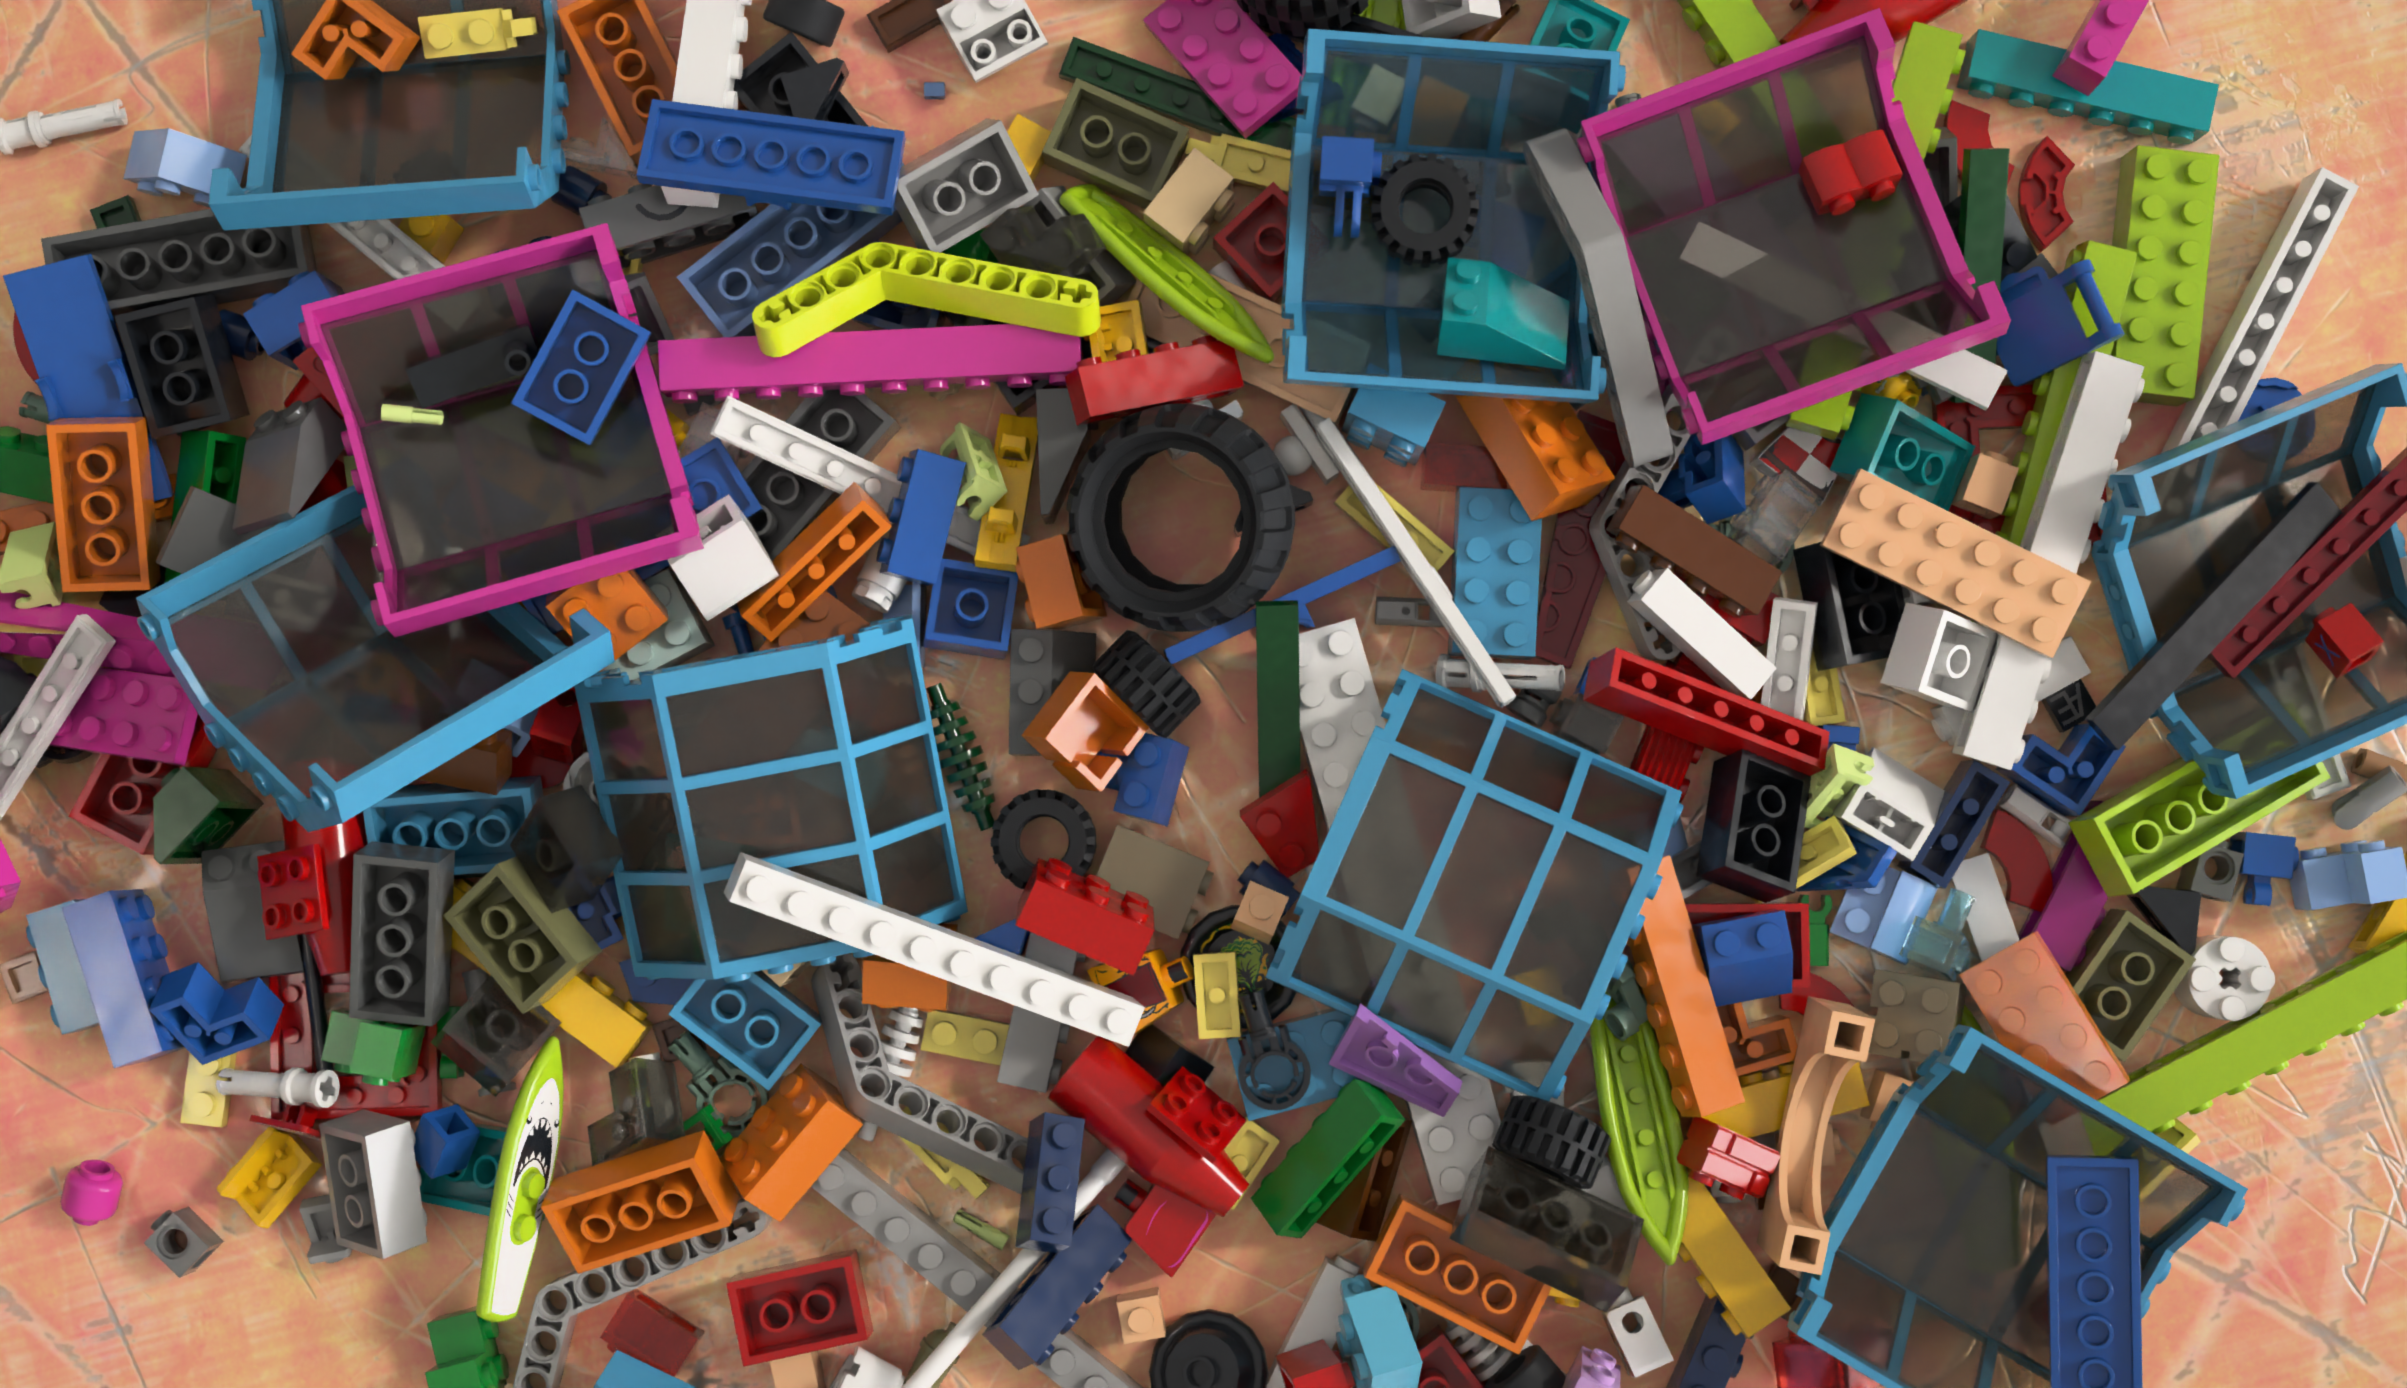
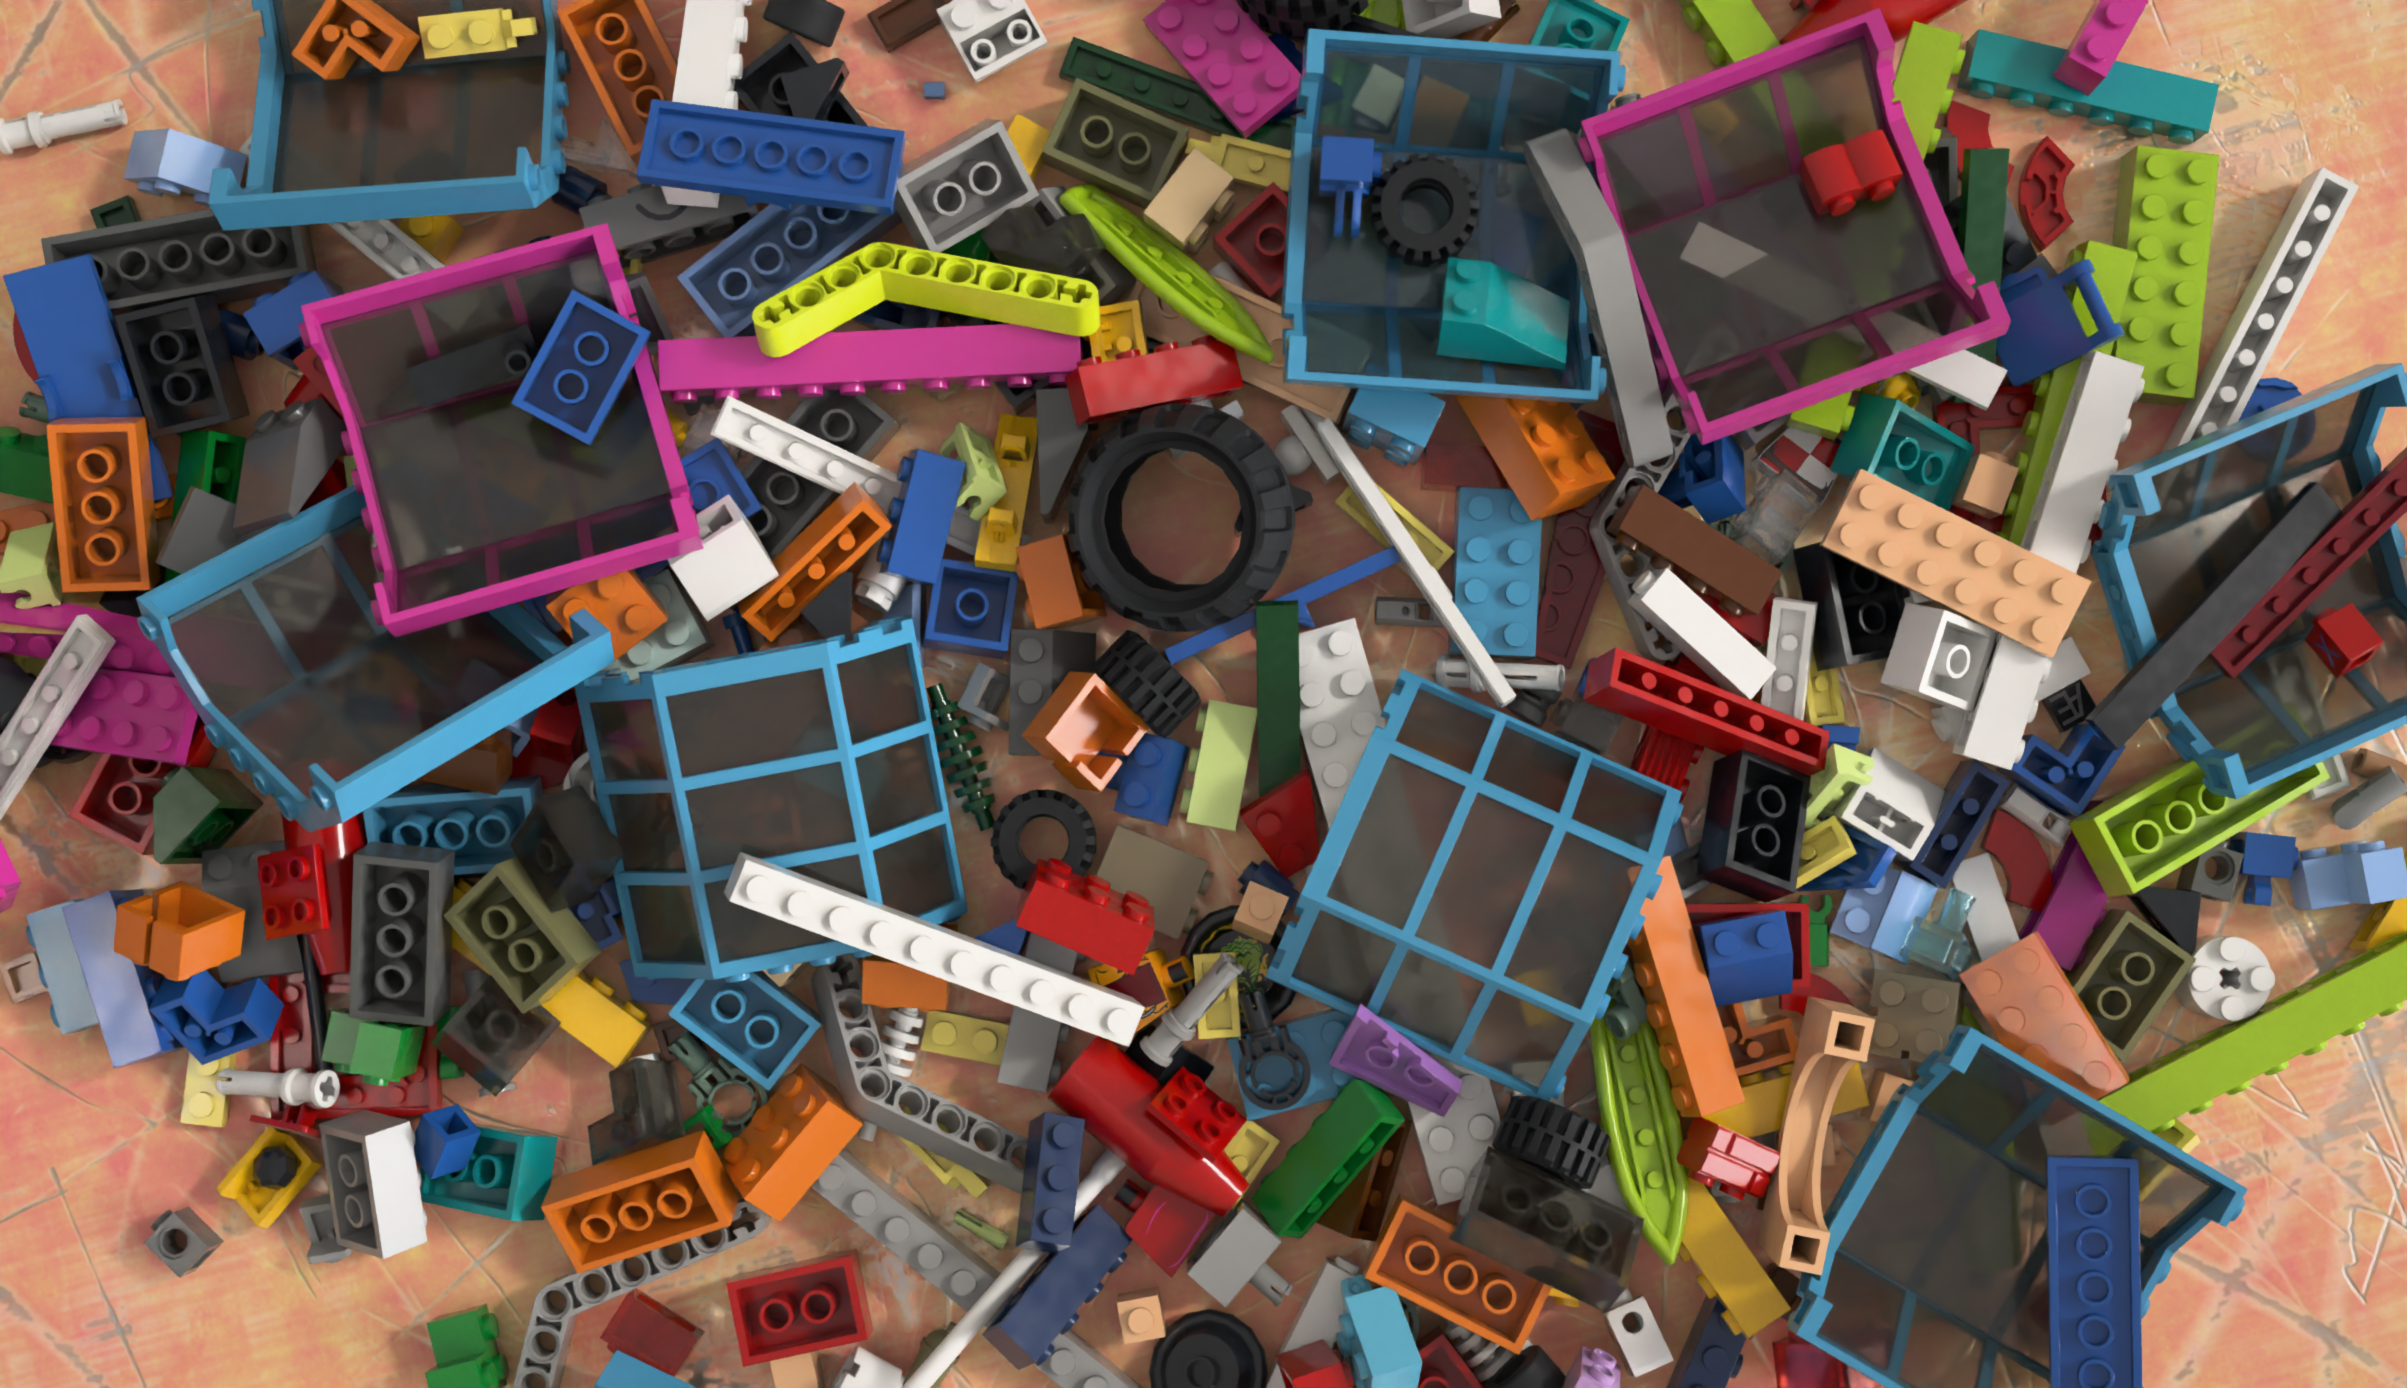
dark pink head [60,1159,123,1226] -> none
yellowish green pin [381,404,444,425] -> none
piece [476,1036,564,1322] -> none
none -> orange piece [113,881,246,982]
none -> black tile [253,1146,297,1189]
none -> black slope [799,572,853,663]
none -> light grey bracket [957,662,1010,732]
none -> light grey pin [1139,952,1244,1067]
none -> yellowish green brick [1180,699,1257,831]
none -> light grey brick [1187,1198,1293,1307]

